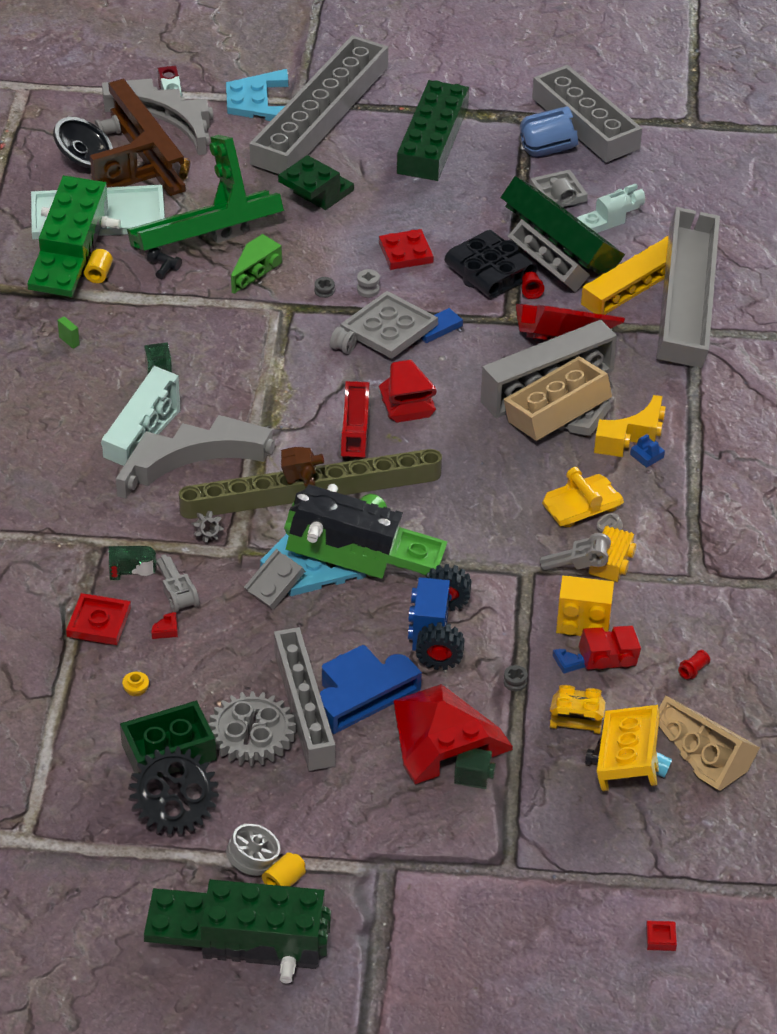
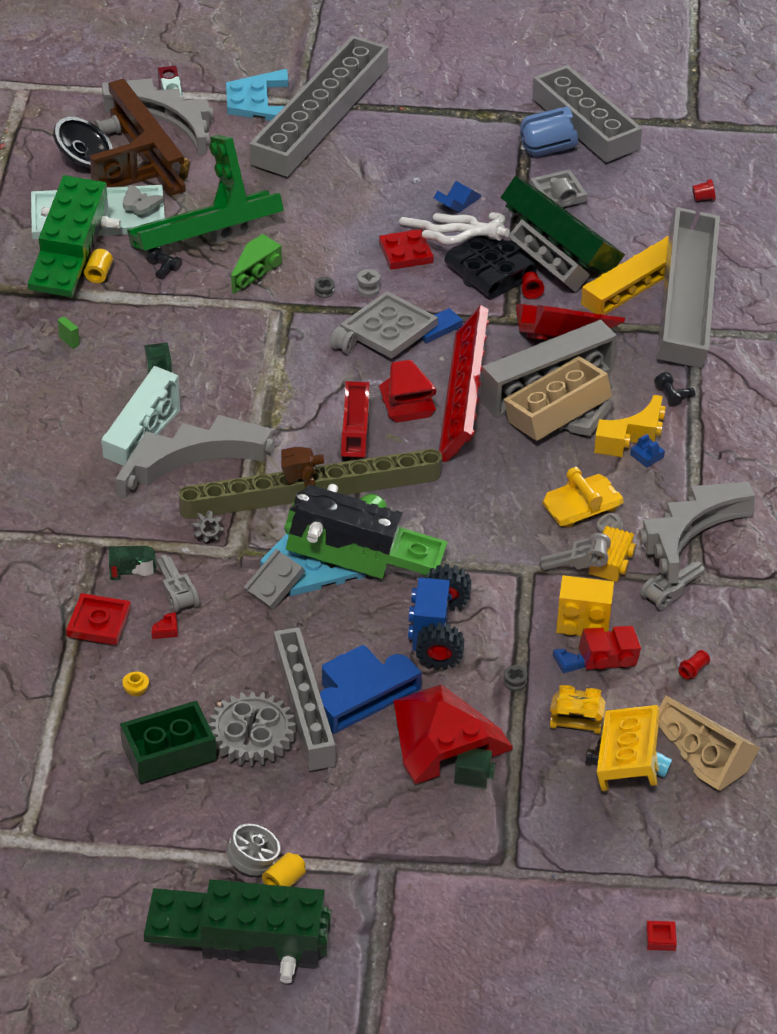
black gear [128,746,219,837] -> none
dark green bracket [278,155,354,211] -> none
dark green brick [397,80,469,181] -> none
light aqua plate [577,184,645,233] -> none
none -> light grey animal [123,185,164,215]
none -> white plant [399,212,510,245]
none -> blue slope [433,181,481,212]
none -> red plate [439,305,489,462]
none -> light grey arch [639,482,755,584]
none -> light grey connector [640,561,704,610]
none -> black piece [654,372,695,406]
none -> red piece [692,179,716,202]

